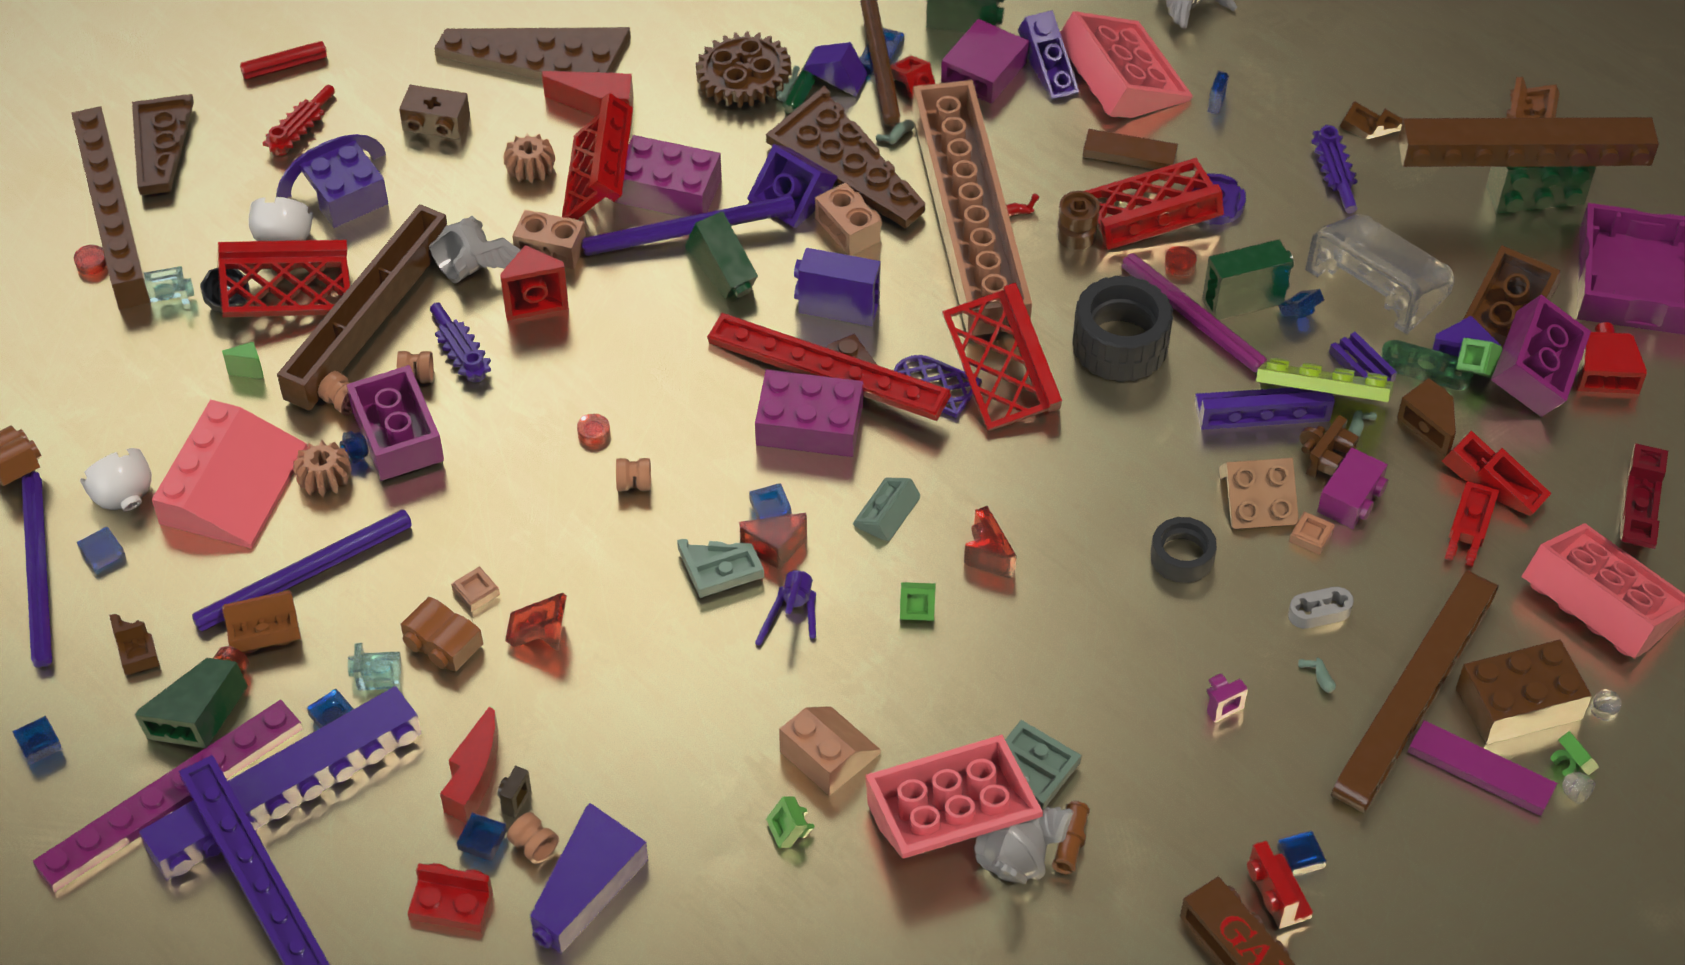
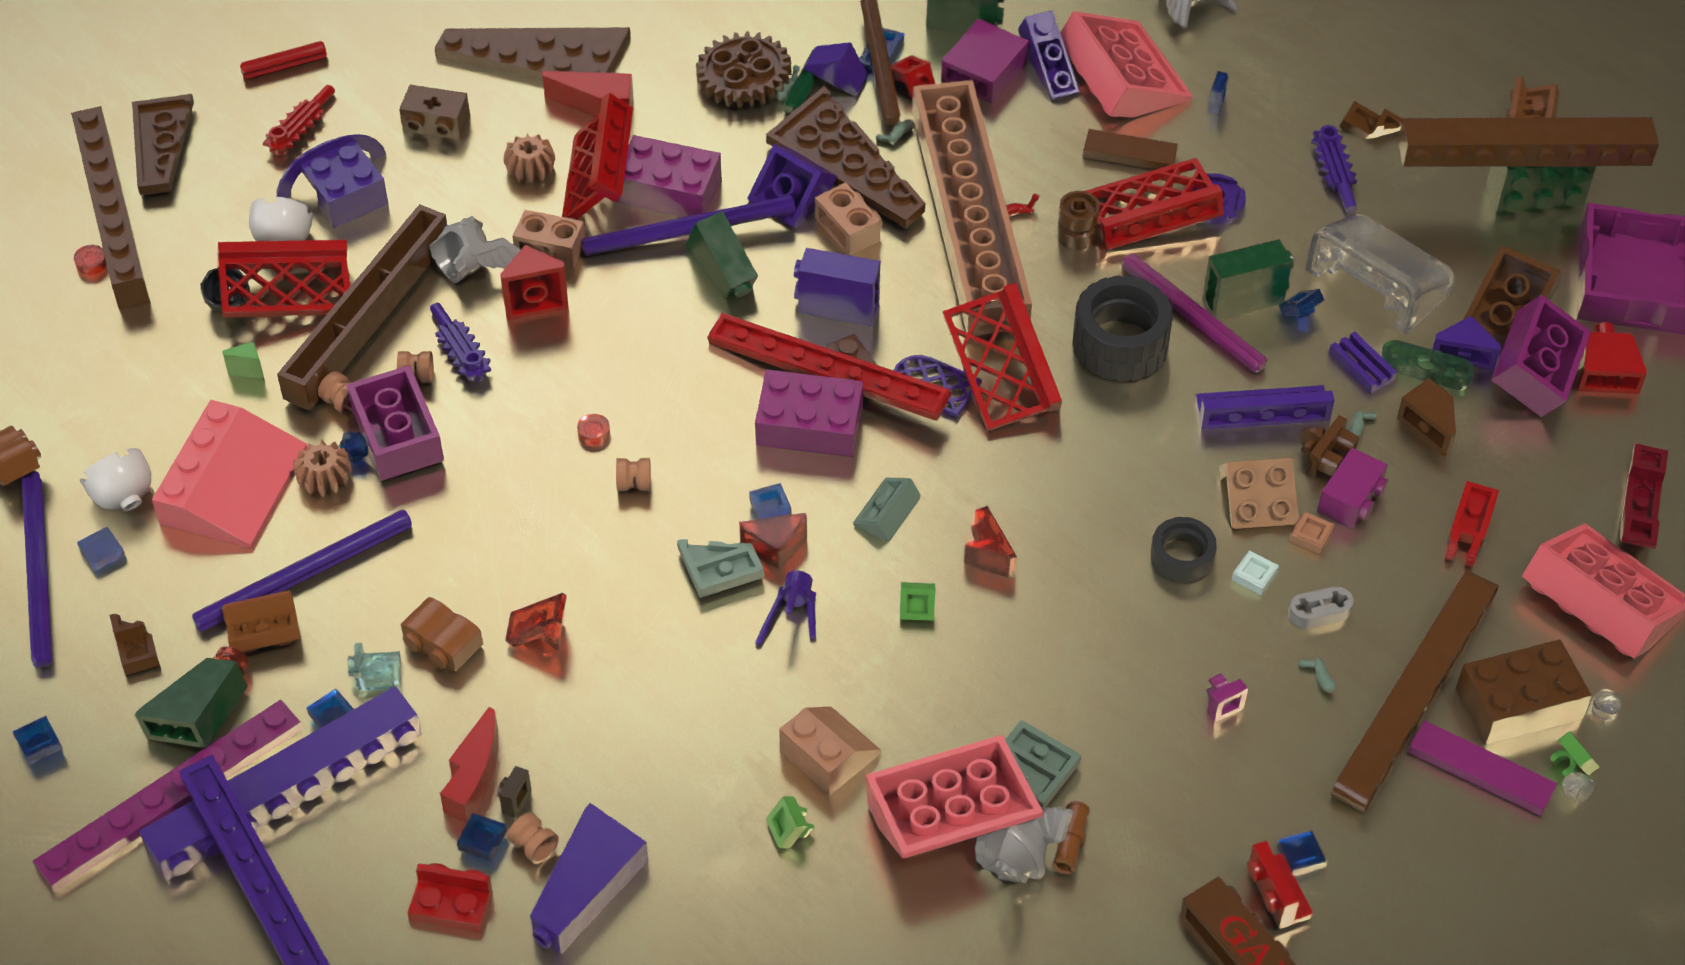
clear light blue bracket [144,266,195,309] -> none
nougat tile [451,566,500,612] -> none
clear red tile [1165,246,1197,276] -> none
lime plate [1256,358,1394,402] -> none
red slope [1442,431,1552,516] -> none
bright green slope [1456,338,1502,378] -> none
none -> light aqua tile [1231,550,1279,595]

